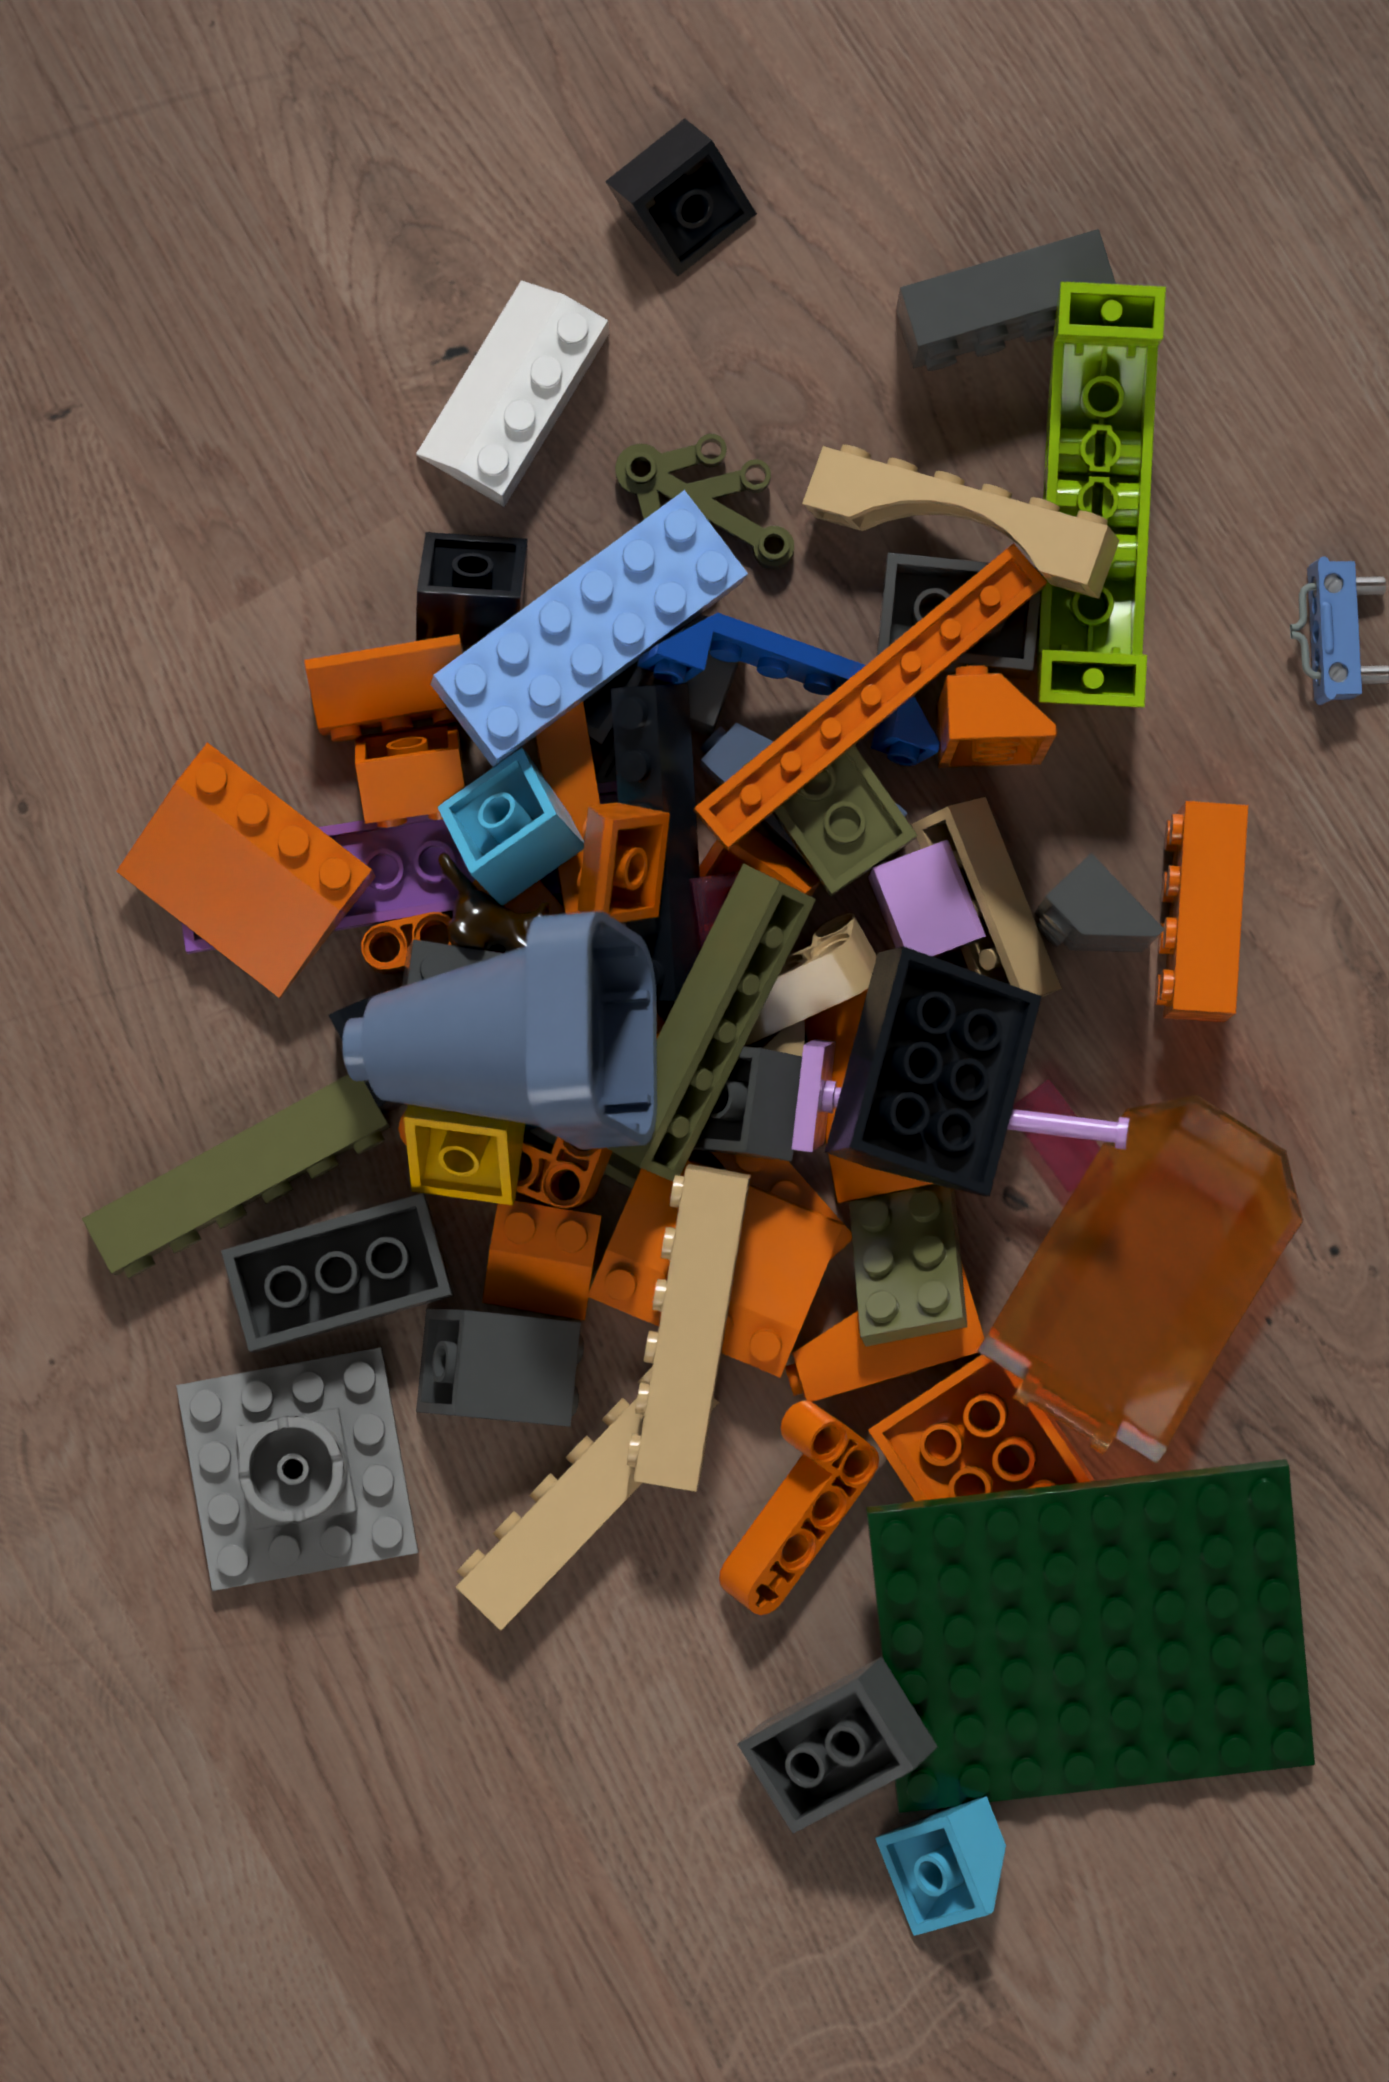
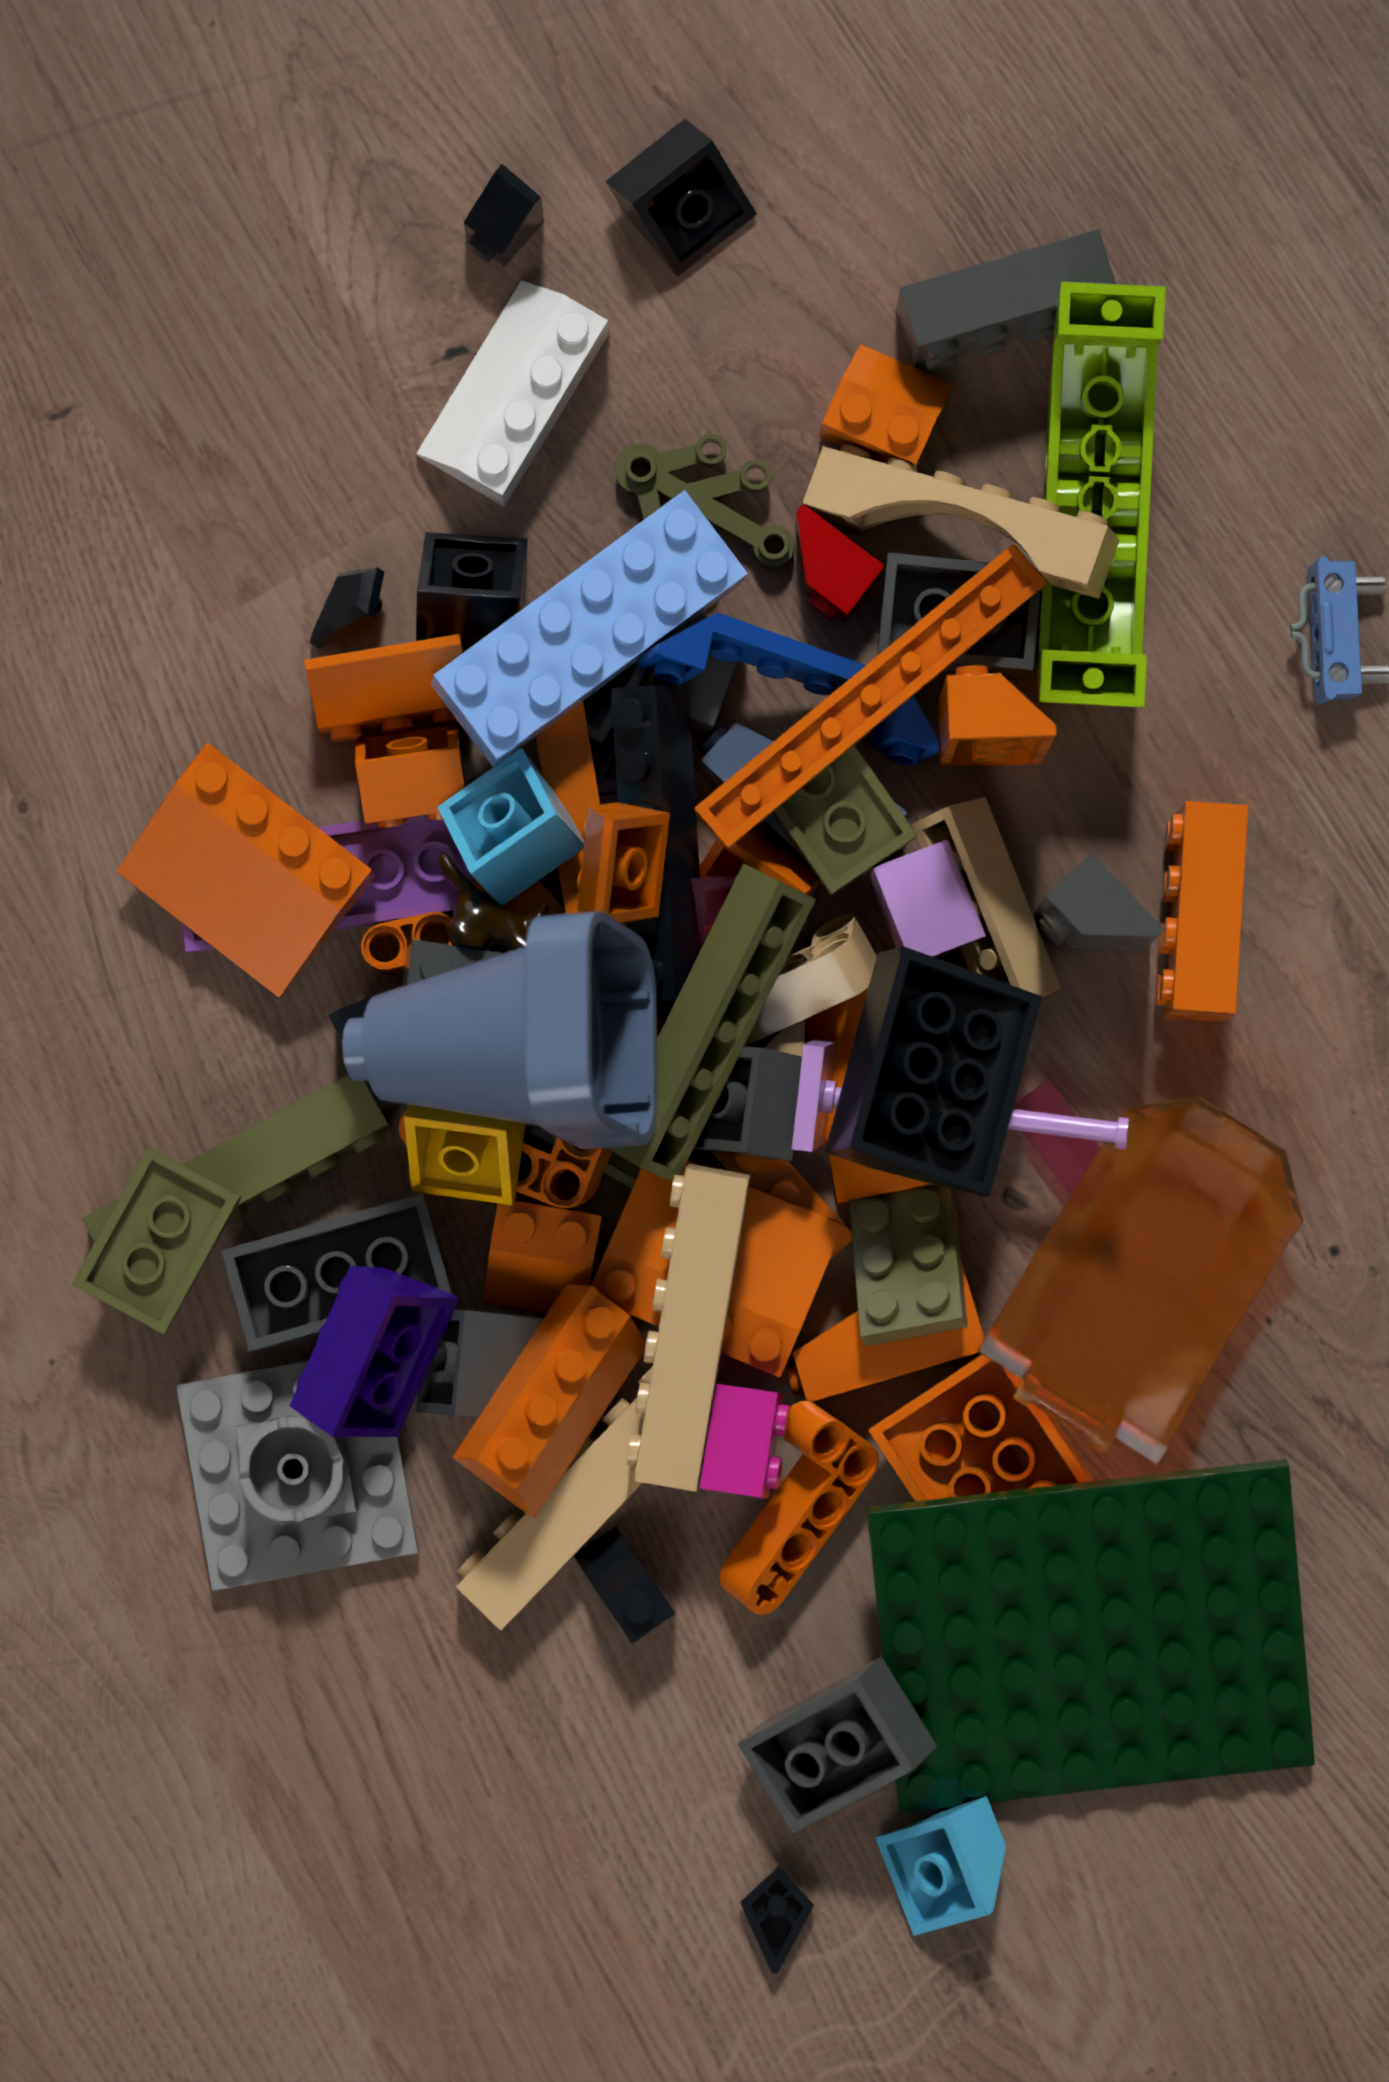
none -> olive plate [72,1146,242,1335]
none -> dark purple slope [289,1266,459,1437]
none -> black piece [310,567,385,648]
none -> orange slope [452,1285,646,1518]
none -> black slope [463,164,544,267]
none -> black slope [574,1526,676,1644]
none -> dark pink slope [700,1383,790,1498]
none -> black piece [740,1866,814,1974]
none -> red slope [796,504,885,623]
none -> orange slope [819,344,954,468]

